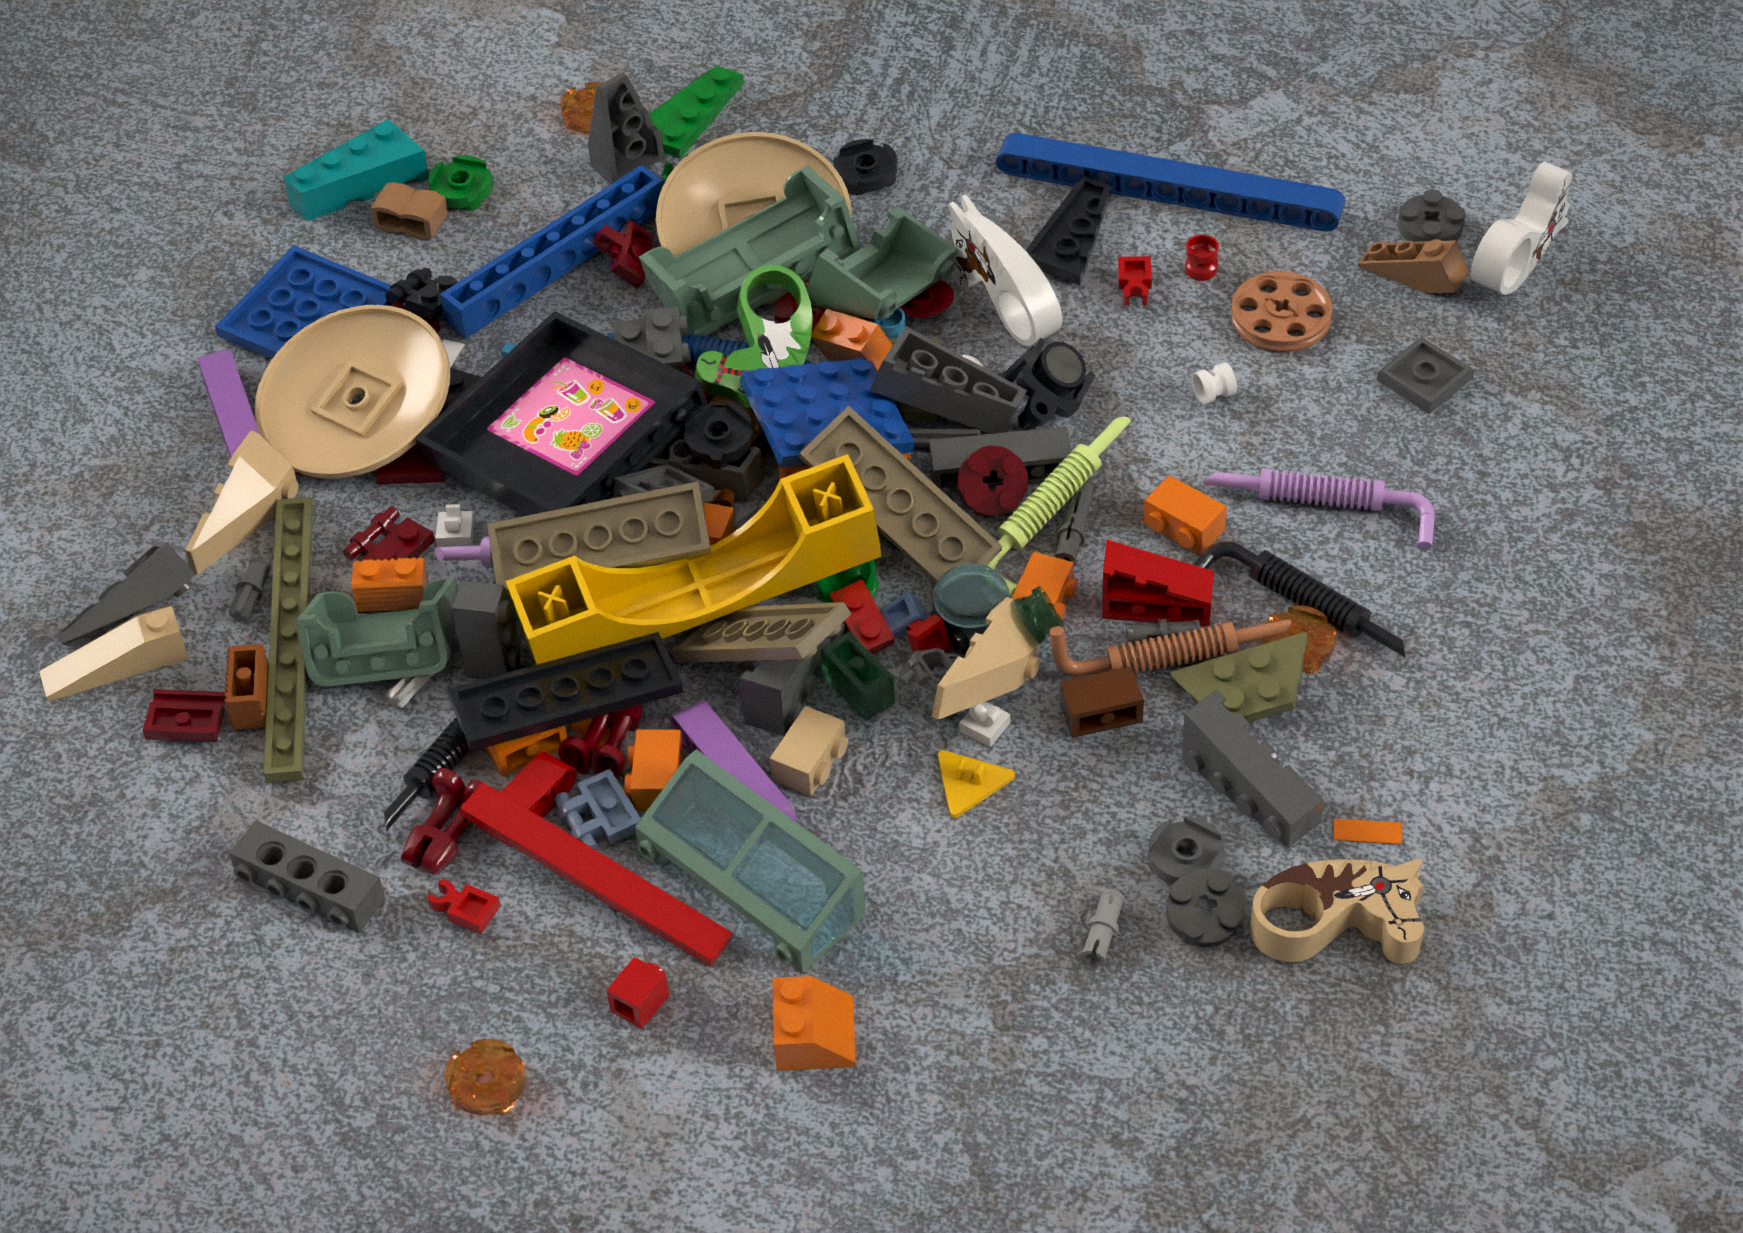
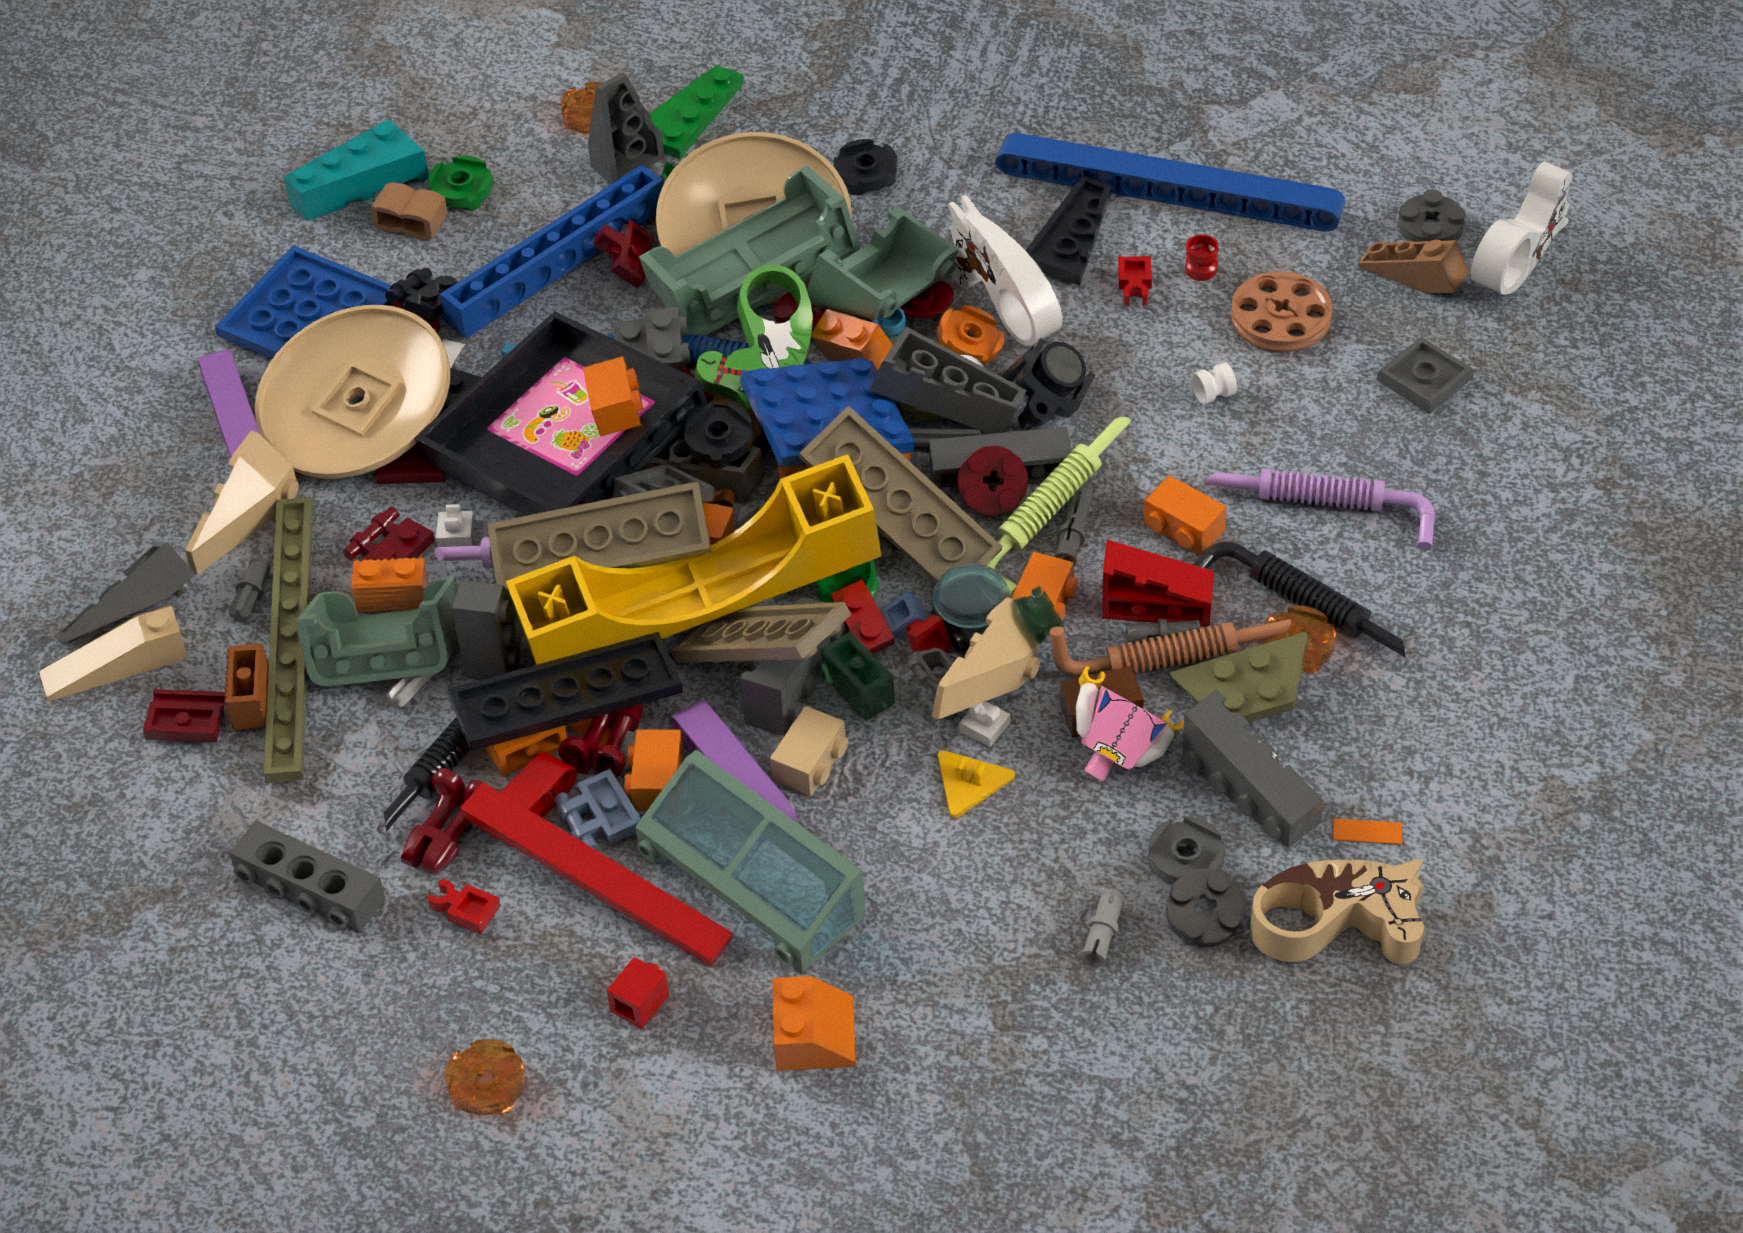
none -> orange brick [583,356,644,437]
none -> orange plate [937,306,1005,368]
none -> torso [1076,666,1184,781]

